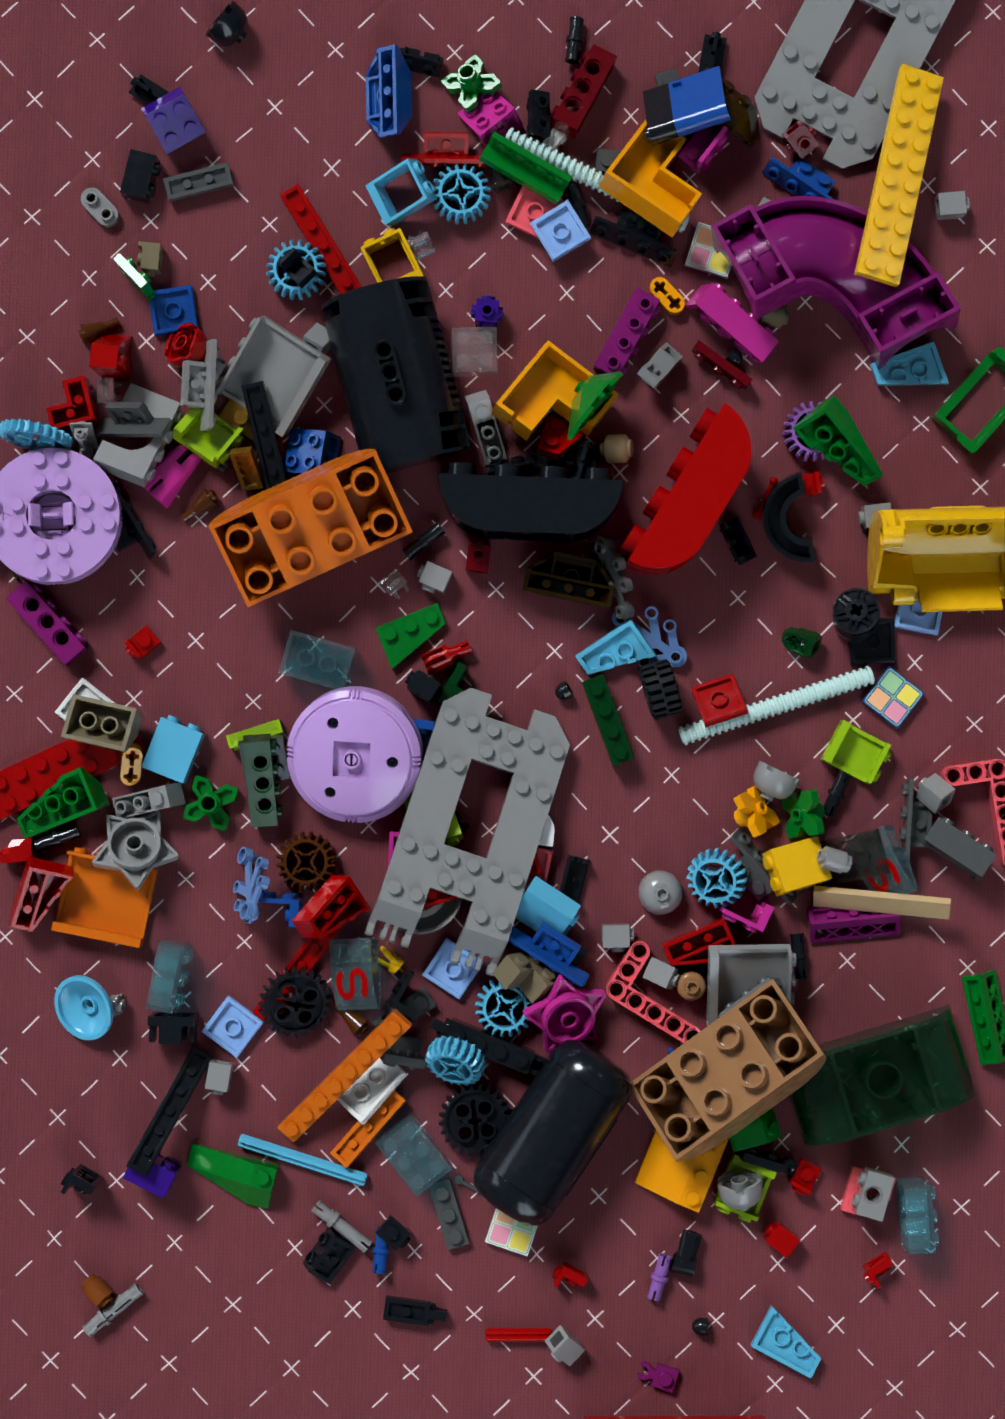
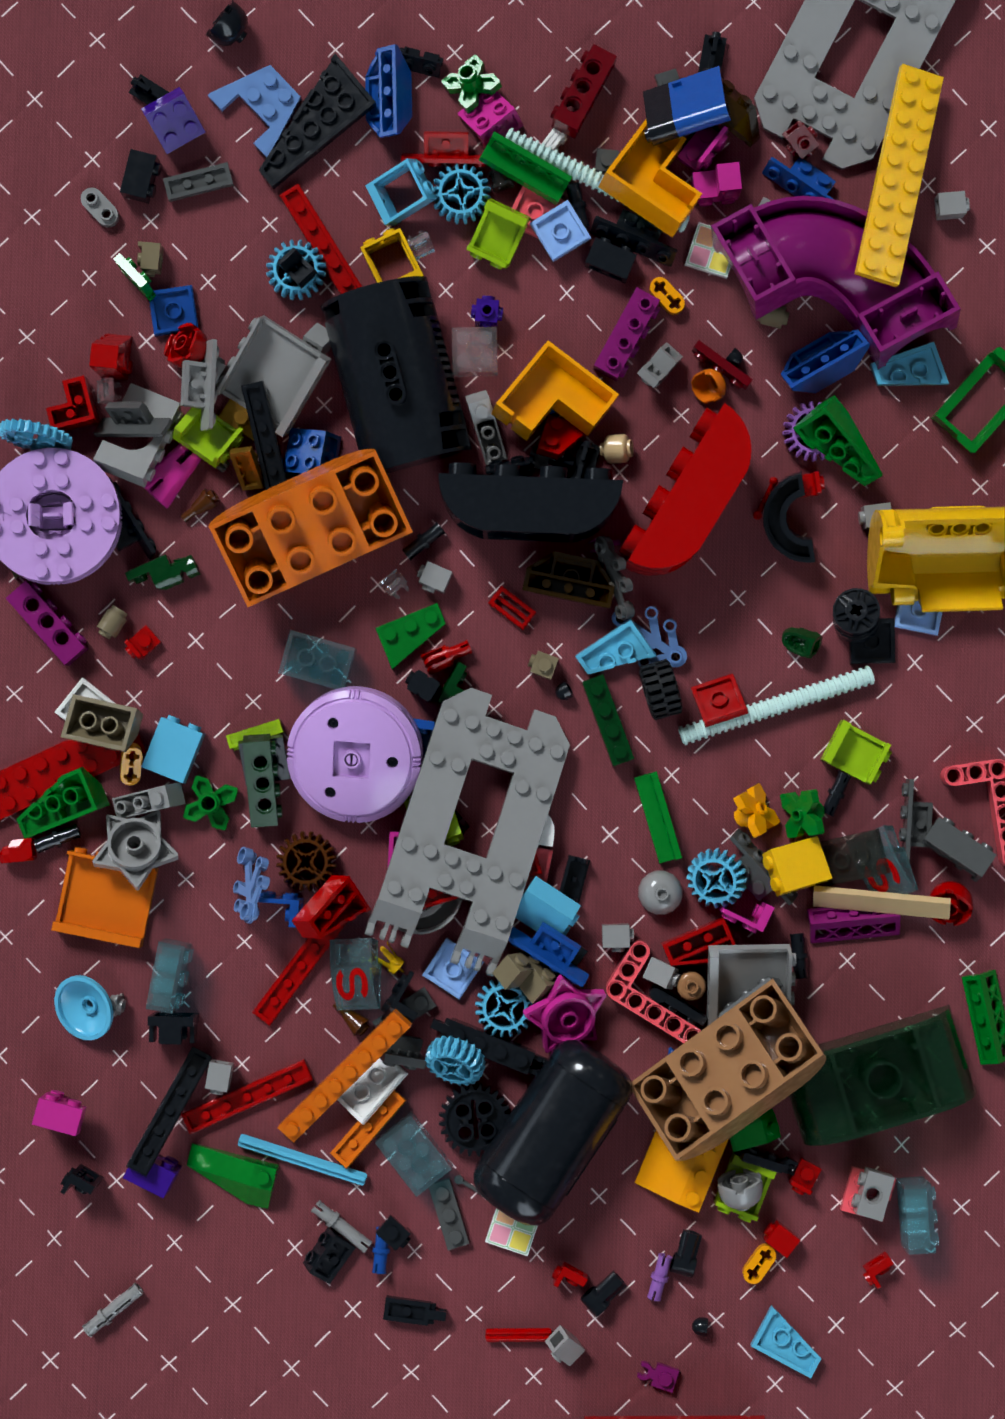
red wedge [9,856,74,932] -> none
light grey hinge [69,421,99,459] -> none
reddish brown cone [78,318,120,345] -> none
dark orange brick [80,1274,114,1308] -> none
light blue tile [201,995,264,1058] -> none
black gear [259,966,332,1039] -> none
dark red brick [465,540,491,574] -> none
black bracket [526,89,551,141] -> none
black pin [565,16,584,64] -> none
green wedge [567,371,623,440] -> none
dark pink wedge [685,283,779,363] -> none
black hinge [719,516,757,565] -> none
light grey cylinder [753,760,800,801] -> none
light grey brick [816,846,852,874] -> none
tile [861,666,925,729] -> none
light grey brick [915,773,955,814] -> none
none -> dark pink brick [32,1090,87,1136]
none -> dark tan brick [96,605,128,640]
none -> dark green plate [125,554,201,590]
none -> red tile [181,1059,313,1135]
none -> medium blue wing [208,65,301,158]
none -> black wing [259,54,377,189]
none -> lime panel [466,198,531,270]
none -> red tile [488,585,537,630]
none -> dark tan brick [528,651,559,680]
none -> black piece [580,1270,627,1317]
none -> black brick [585,237,637,284]
none -> green fence [634,771,682,864]
none -> black hinge [649,985,707,1026]
none -> dark pink brick [691,162,742,207]
none -> orange hair [691,369,727,404]
none -> light orange beam [742,1243,776,1284]
none -> blue wedge [781,329,870,393]
none -> red cylinder [929,881,973,926]

